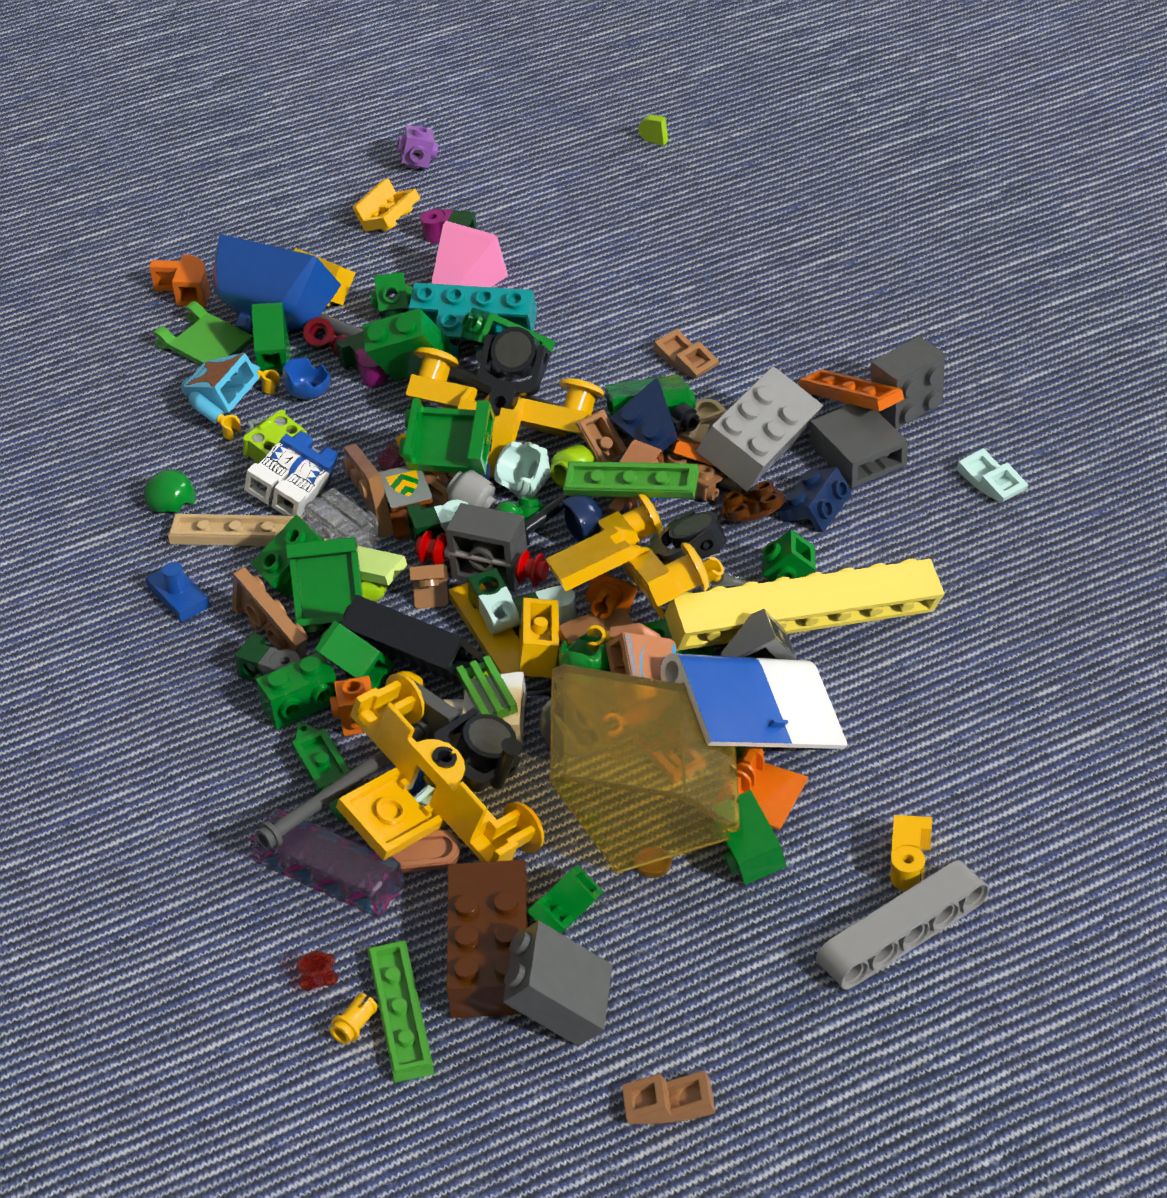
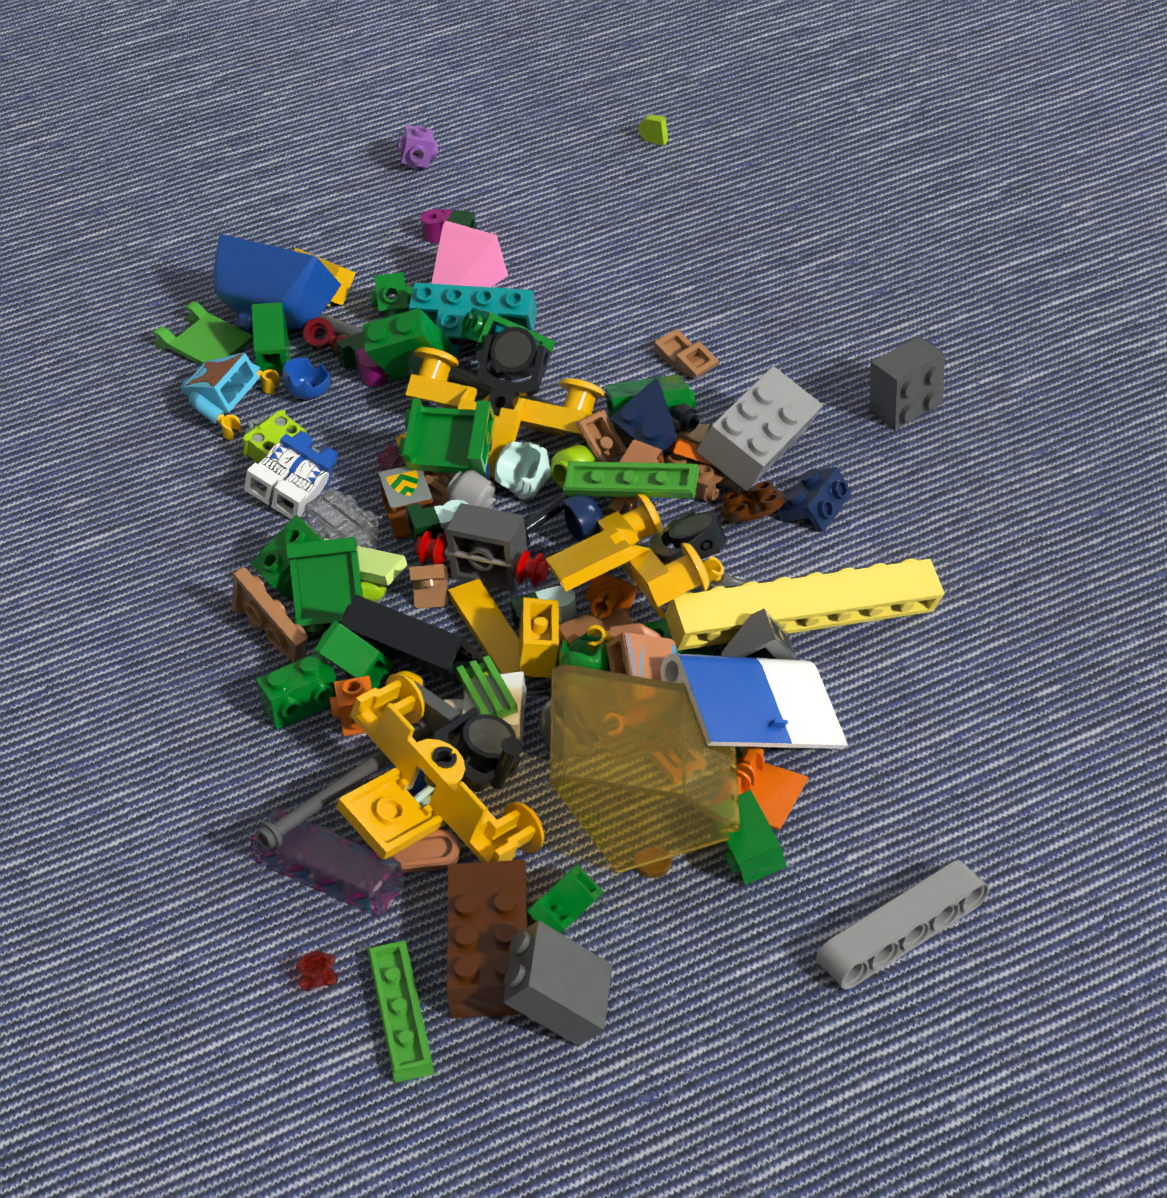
green hair [143,469,197,513] -> none
blue tile [145,562,210,622] -> none
orange brick [149,254,210,307] -> none
tan tile [168,514,303,546] -> none
dark green leg [234,633,300,683] -> none
green plate [291,722,355,822] -> none
yellow pin [330,993,378,1044] -> none
medium nougat wing [342,443,394,538] -> none
yellow bracket [353,178,420,232] -> none
light aqua leg [467,568,520,635] -> none
green plate [495,497,545,520] -> none
medium nougat slope [622,1070,716,1124] -> none
tan tile [694,399,726,425] -> none
green brick [762,529,816,582] -> none
orange tile [798,369,904,412] -> none
dark grey brick [810,404,908,488] -> none
yellow leg [890,815,932,891] -> none
light aqua slope [956,448,1028,502] -> none

